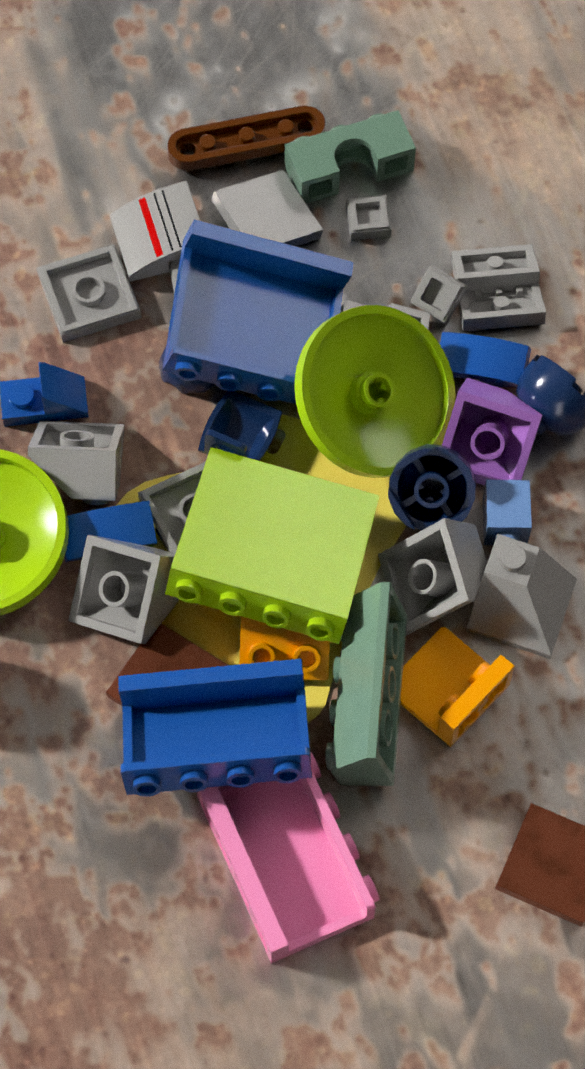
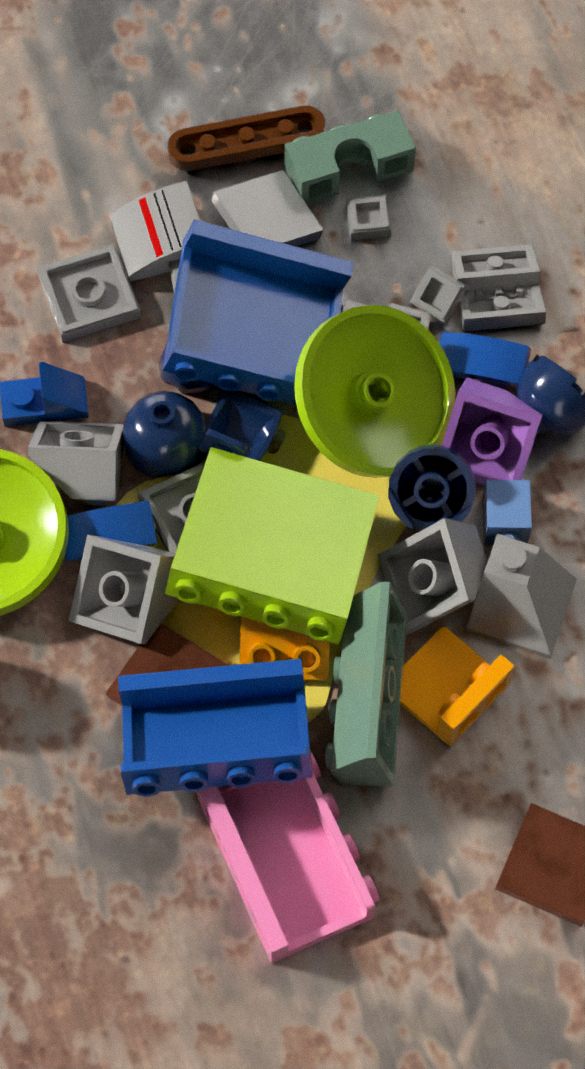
none -> dark blue cylinder [122,391,206,478]

